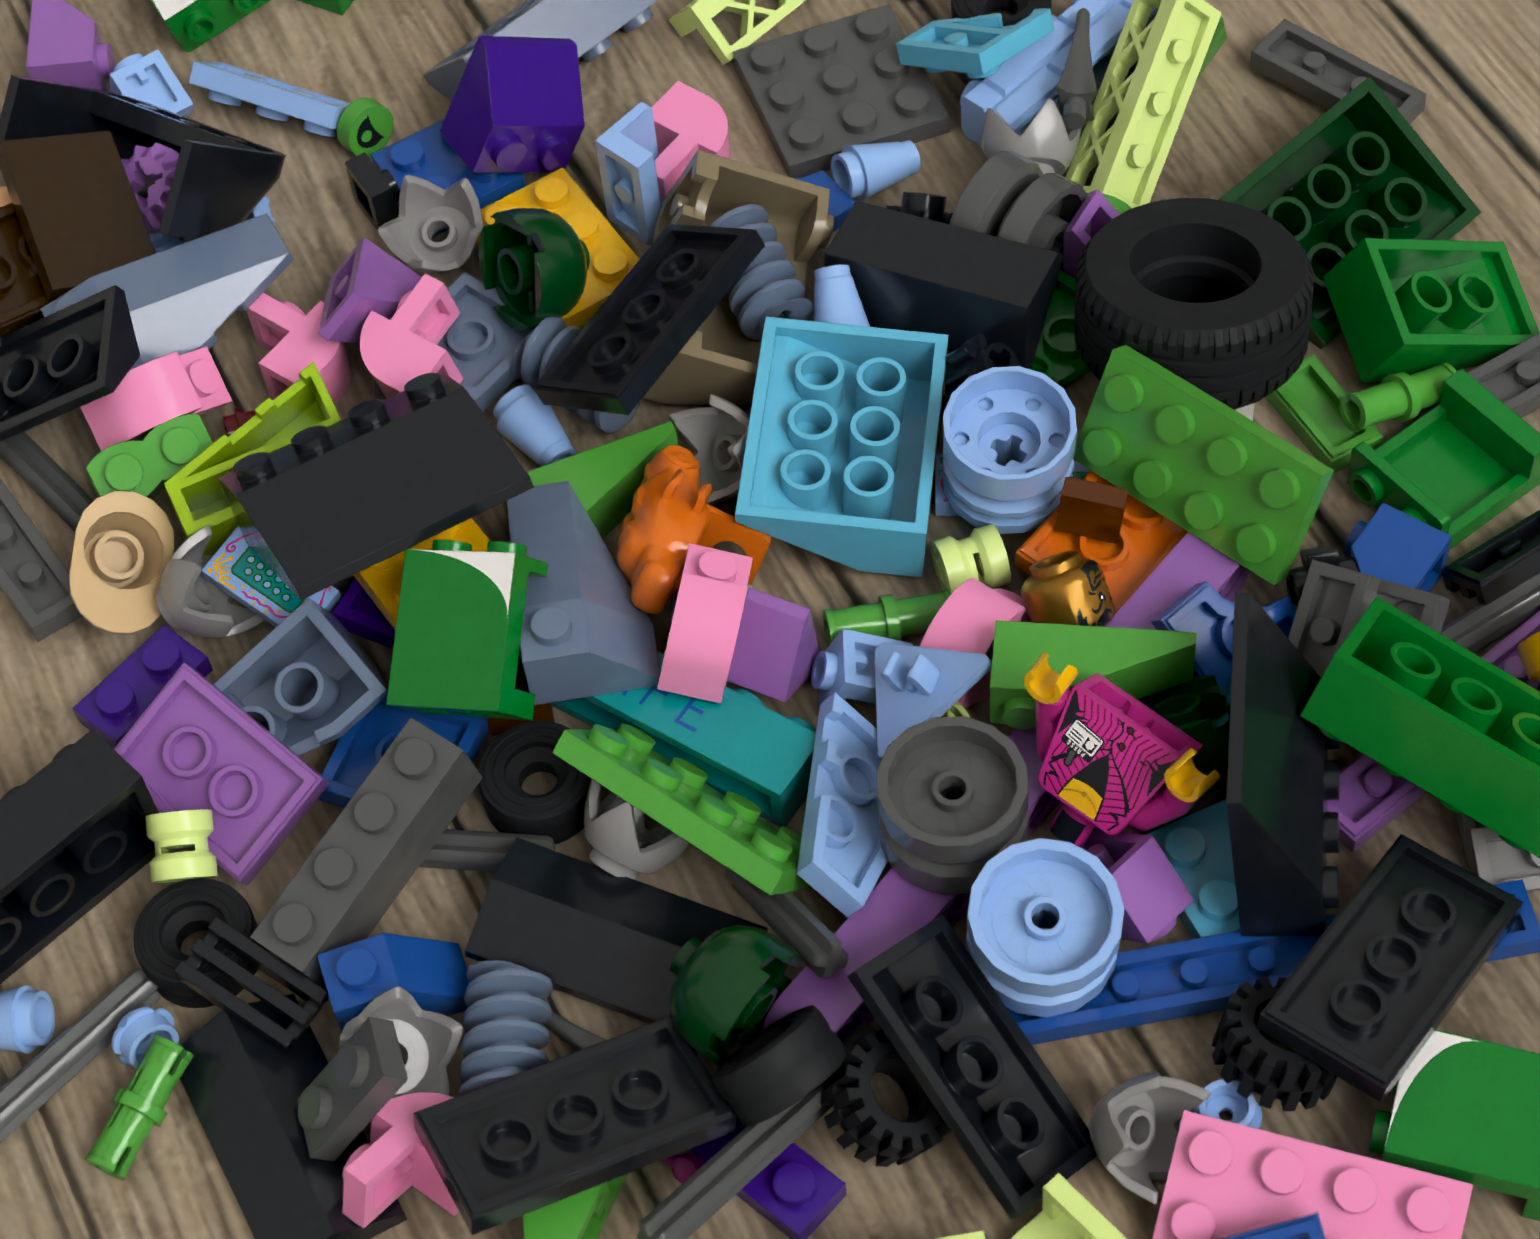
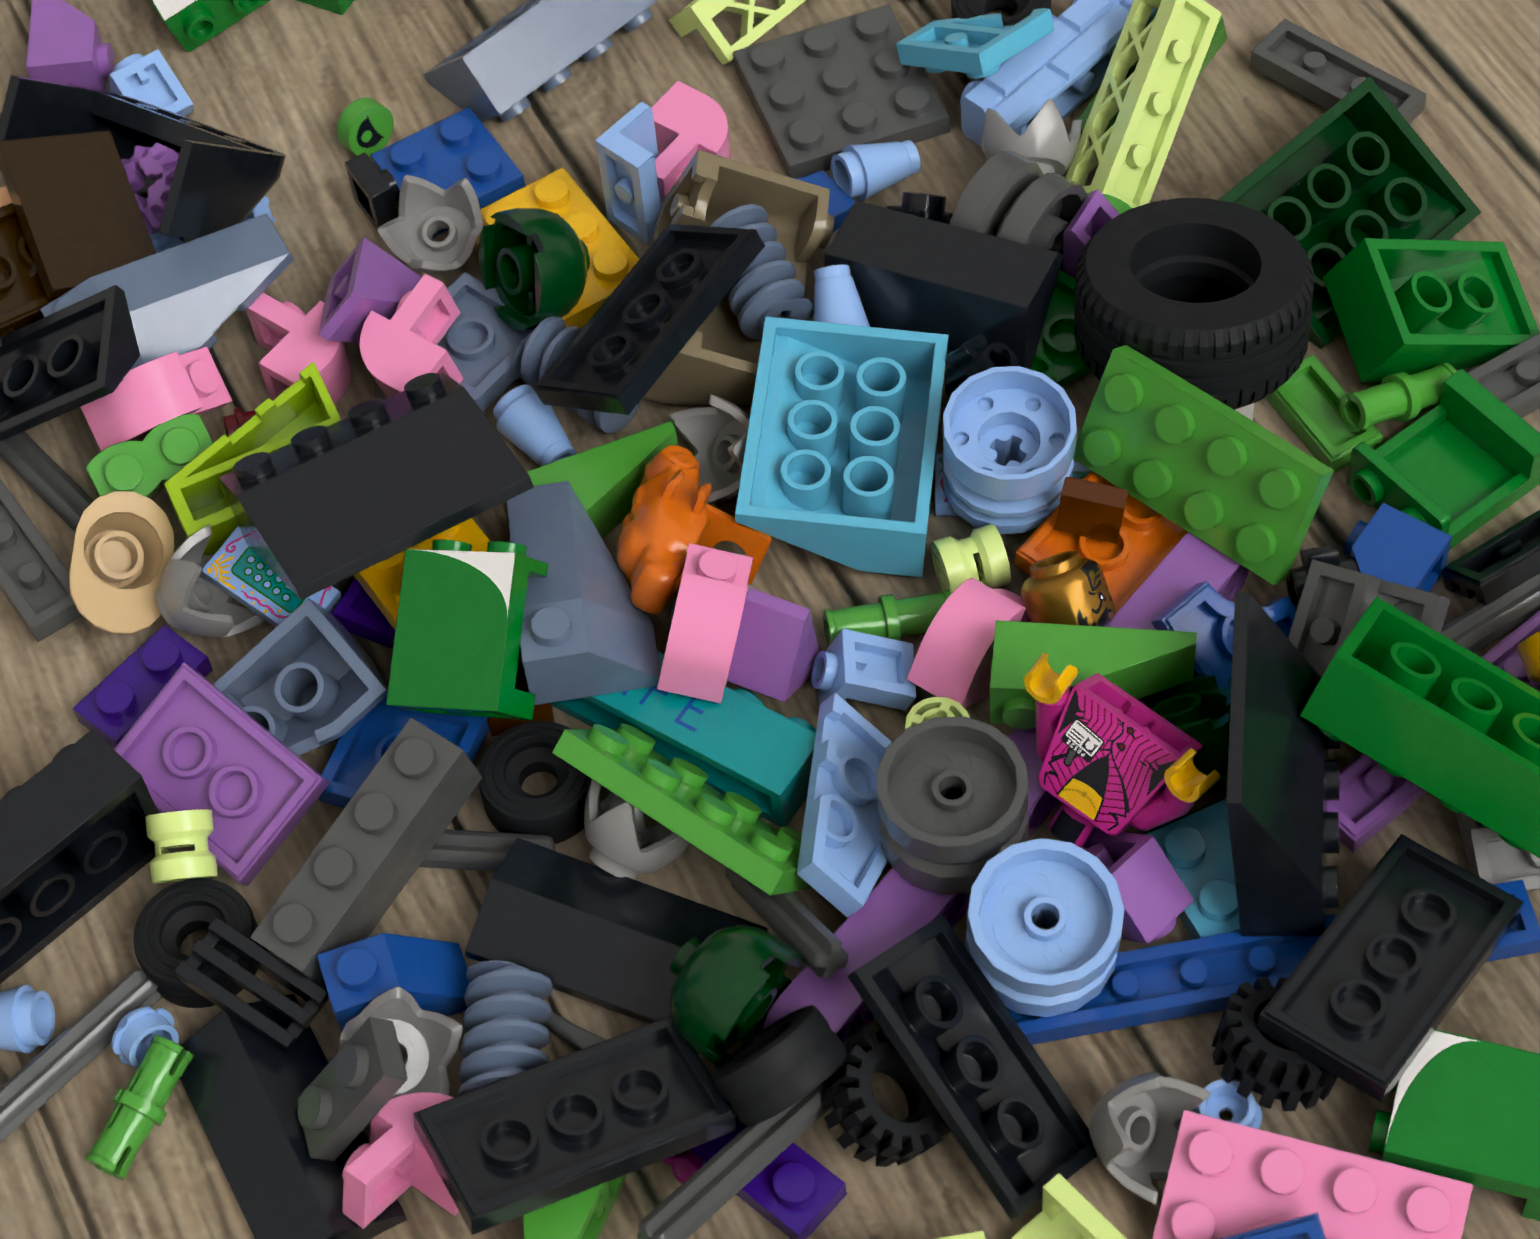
light blue plate [189,61,351,137] -> none
dark purple slope [440,36,585,173] -> none
light blue piece [875,643,992,759] -> none
dark grey piece [1056,8,1097,129] -> none

